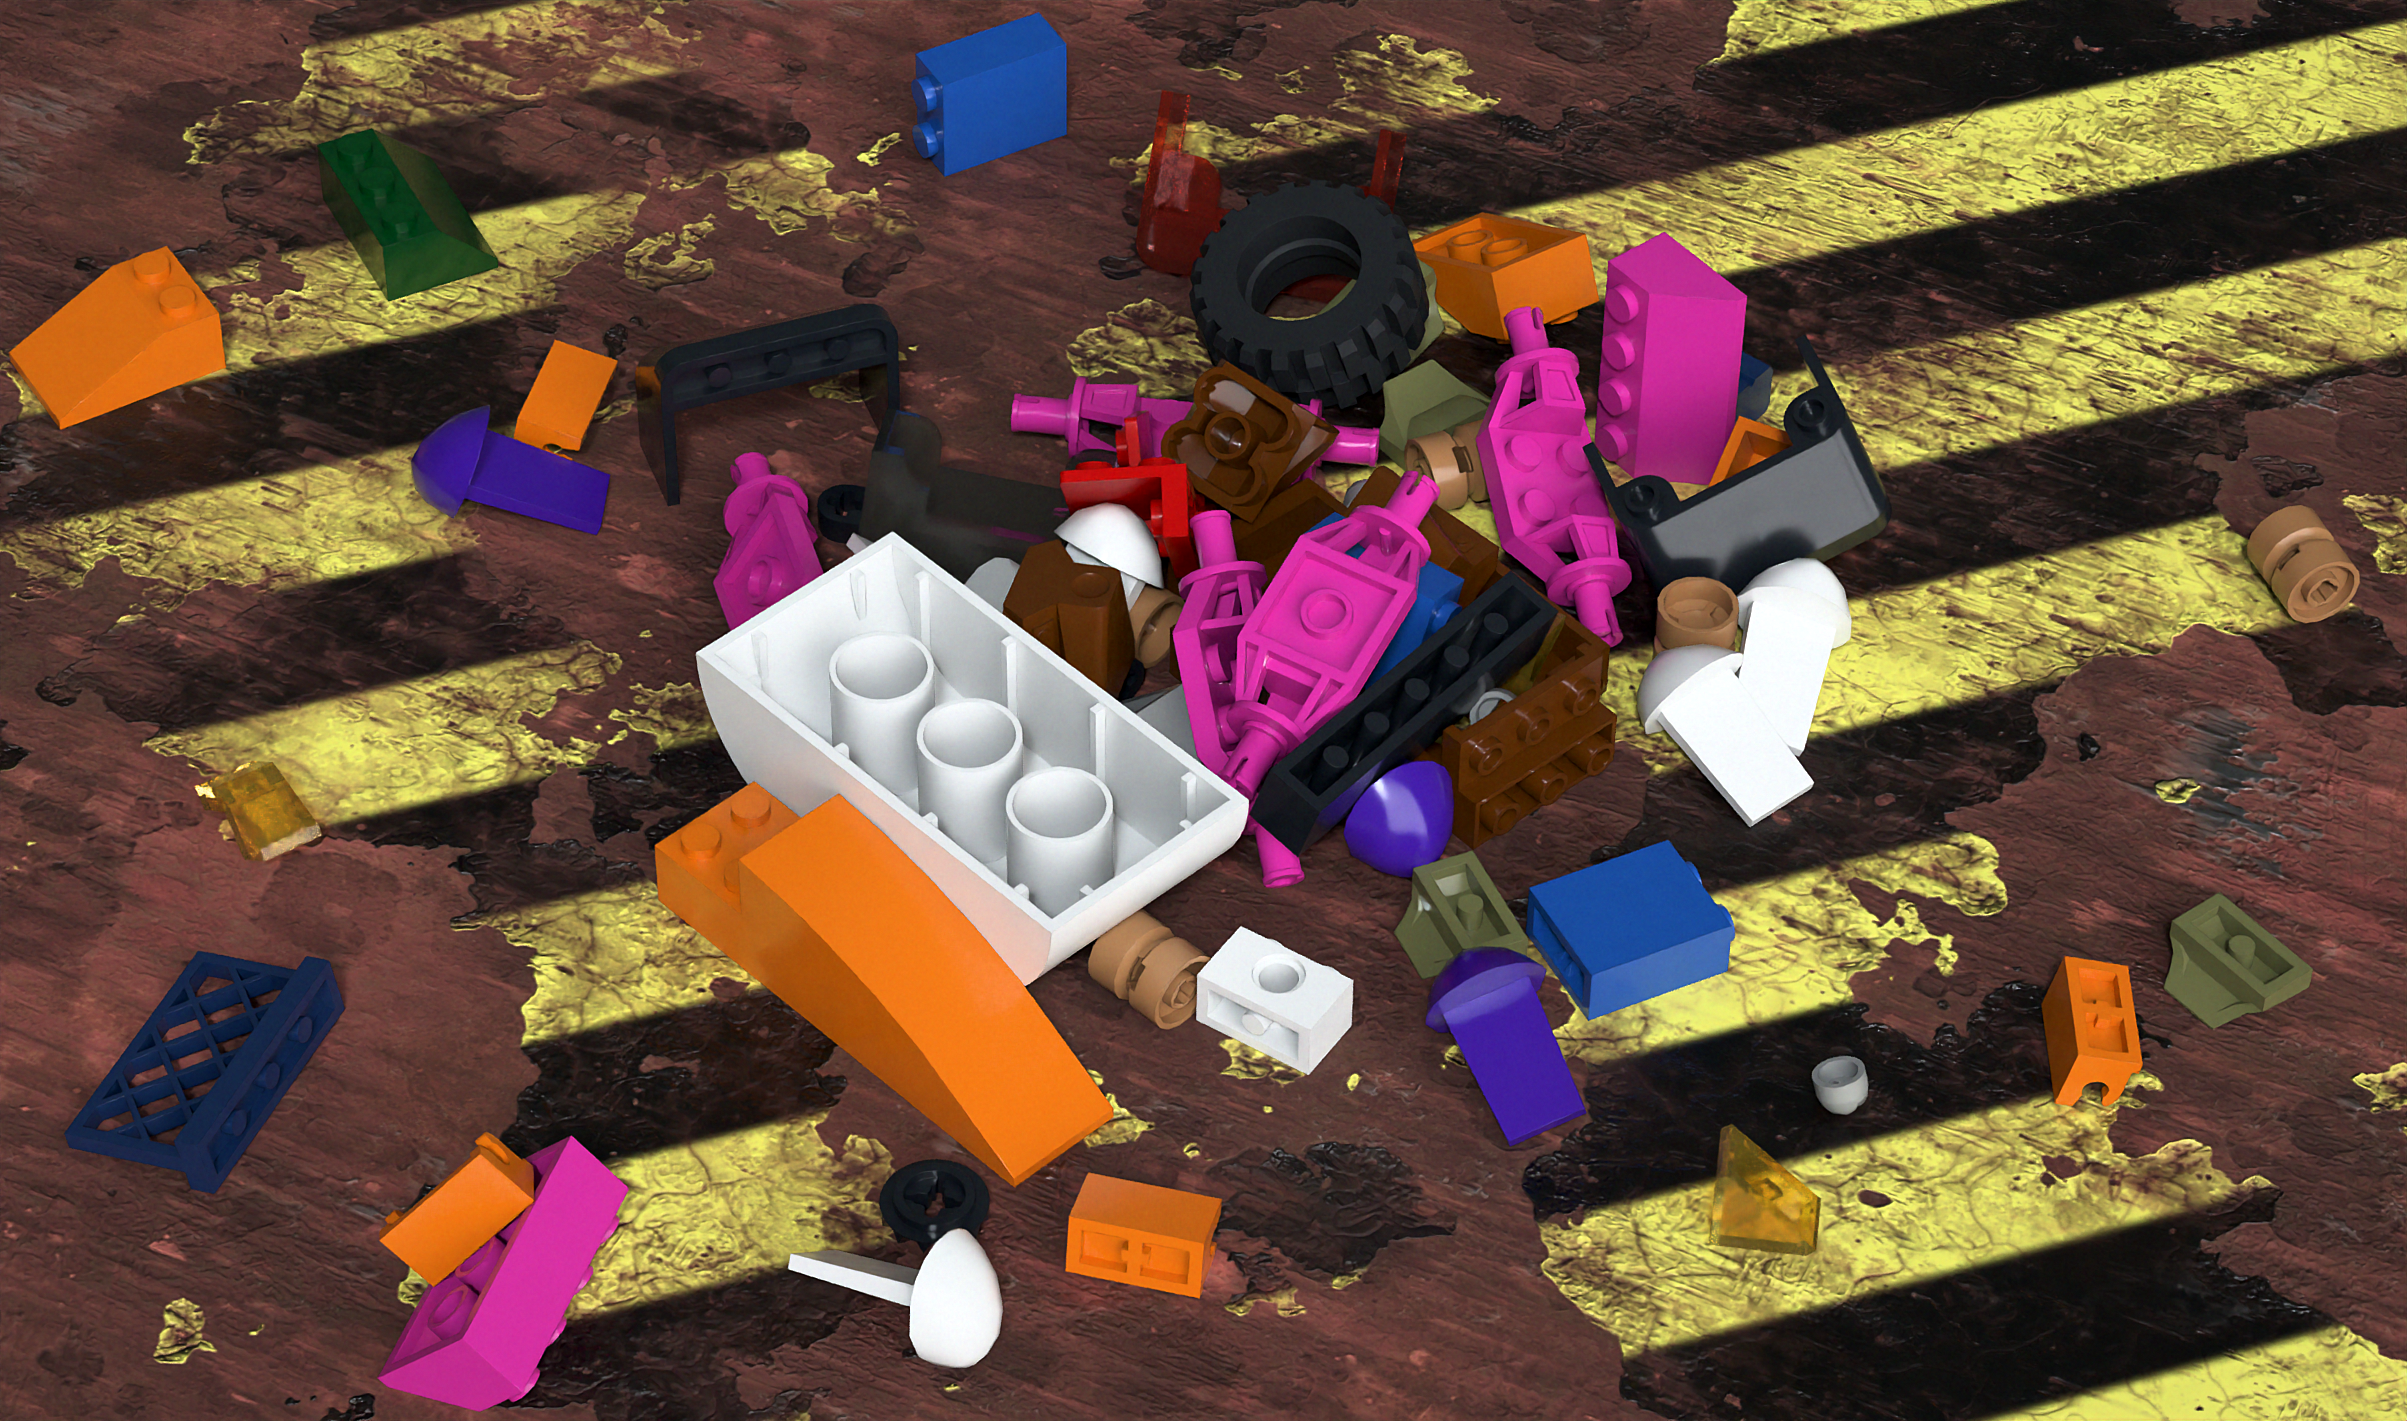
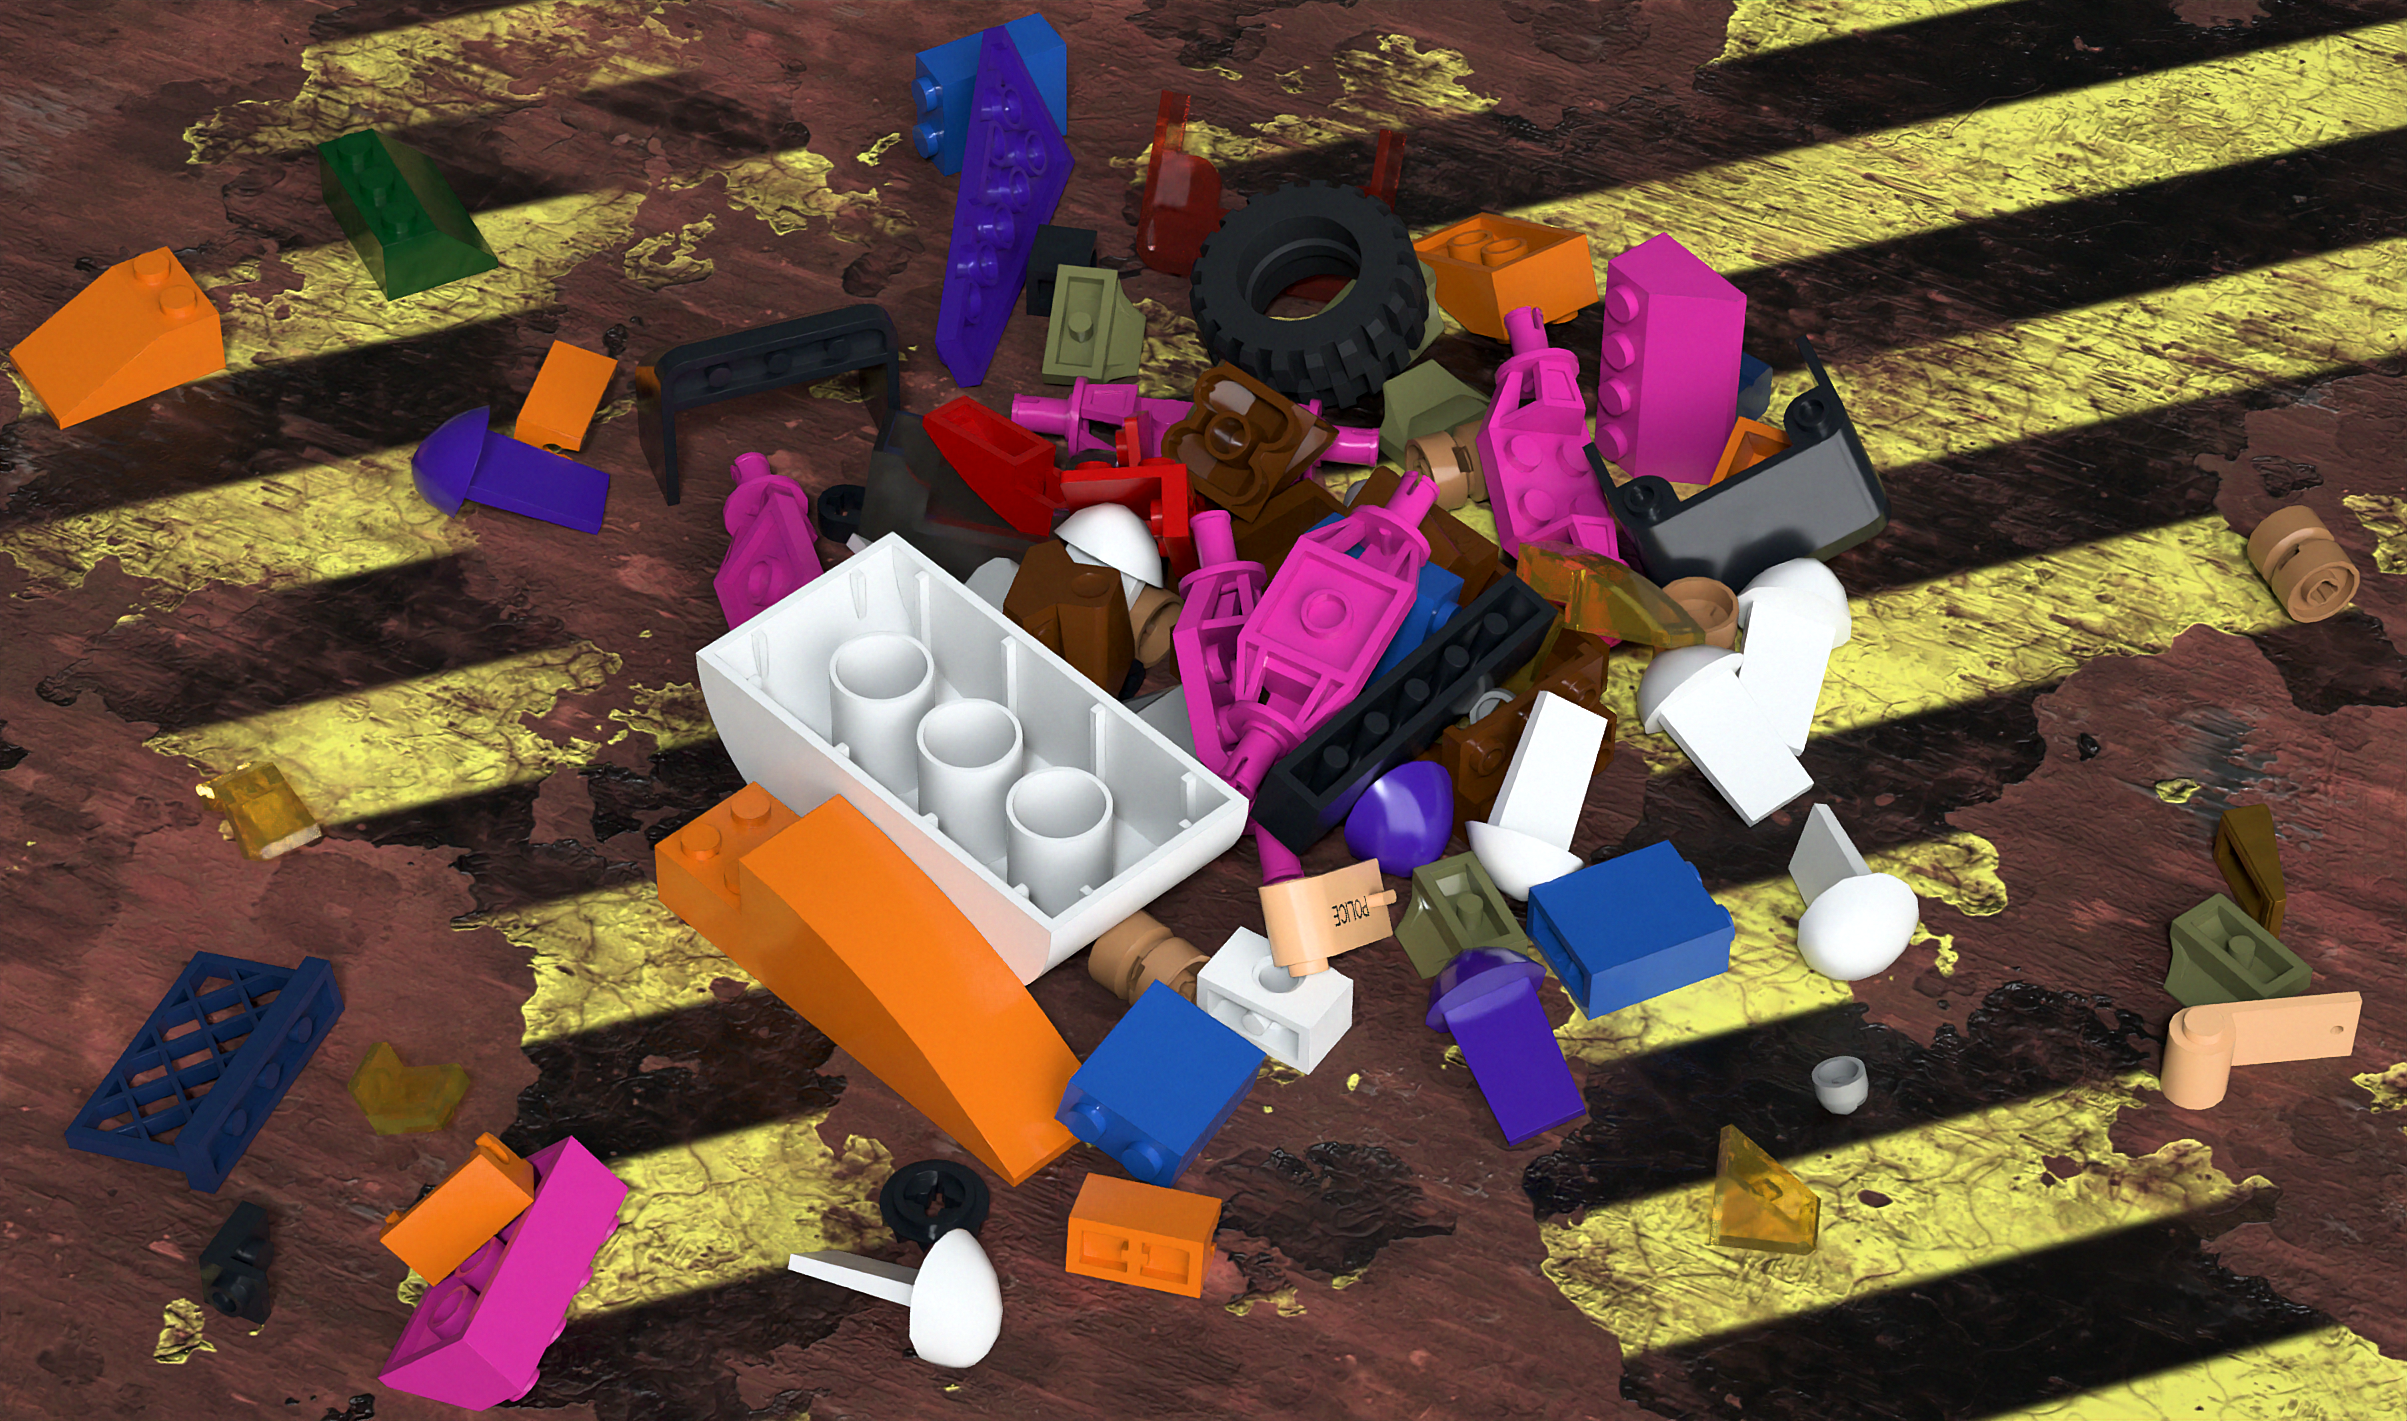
orange hinge [2041,956,2143,1106] -> none
none -> black bracket [199,1200,274,1325]
none -> clear yellow bracket [348,1041,471,1135]
none -> red slope [922,395,1071,549]
none -> dark purple wing [935,25,1075,388]
none -> black brick [1026,224,1097,317]
none -> olive slope [1042,264,1146,385]
none -> blue brick [1054,979,1267,1189]
none -> light nougat door [1258,858,1396,977]
none -> white piece [1465,691,1608,901]
none -> clear yellow slope [1516,540,1706,648]
none -> white piece [1788,803,1919,981]
none -> light nougat door [2160,991,2362,1110]
none -> pearl gold slope [2213,803,2287,940]

